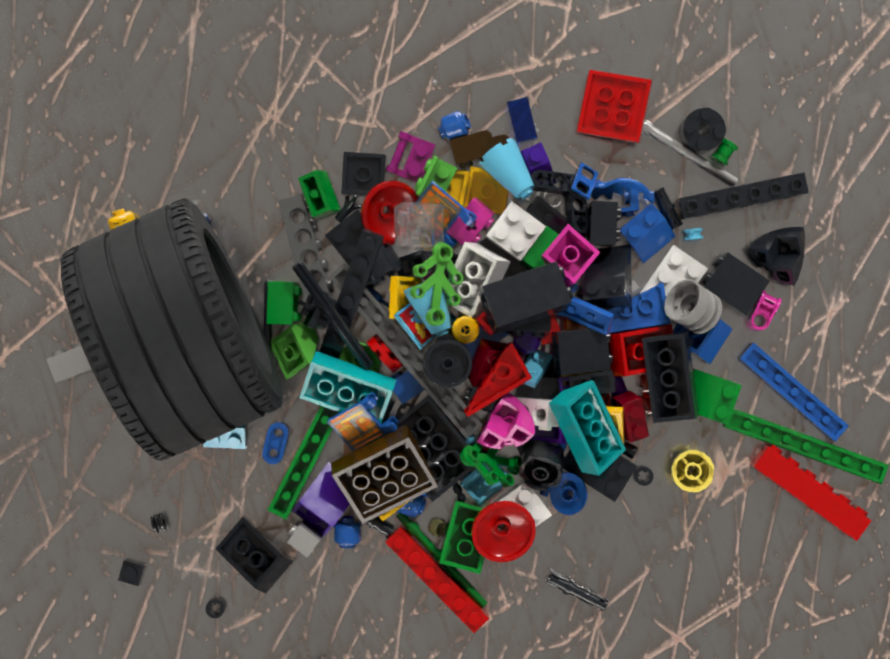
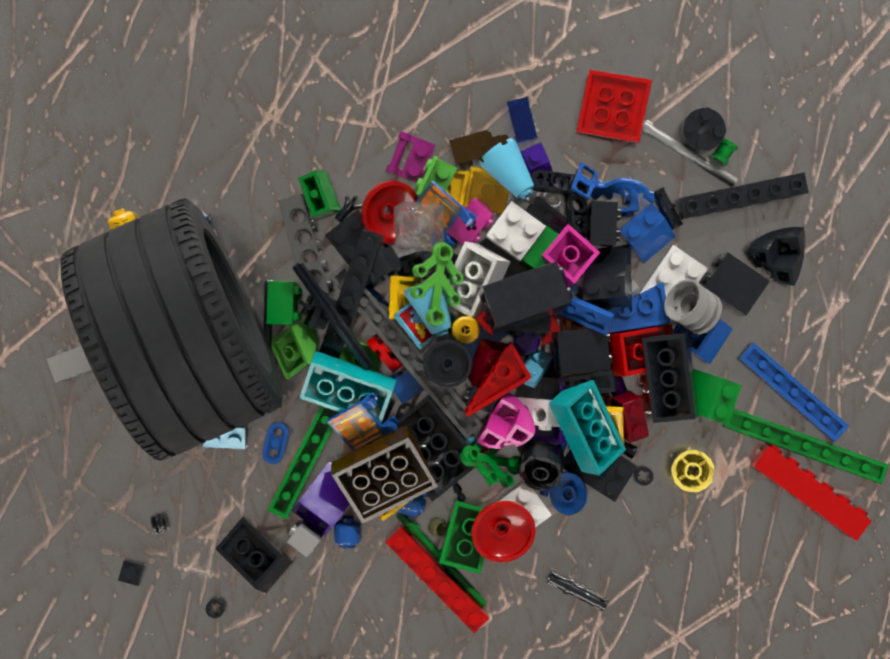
black plate [341,152,386,196] -> none
black pin [366,516,394,538] -> none
blue head [438,111,471,140] -> none
medium azure bracket [460,463,507,507] -> none
medium azure bush [684,228,704,241] -> none
dark pink piece [747,290,782,331] -> none

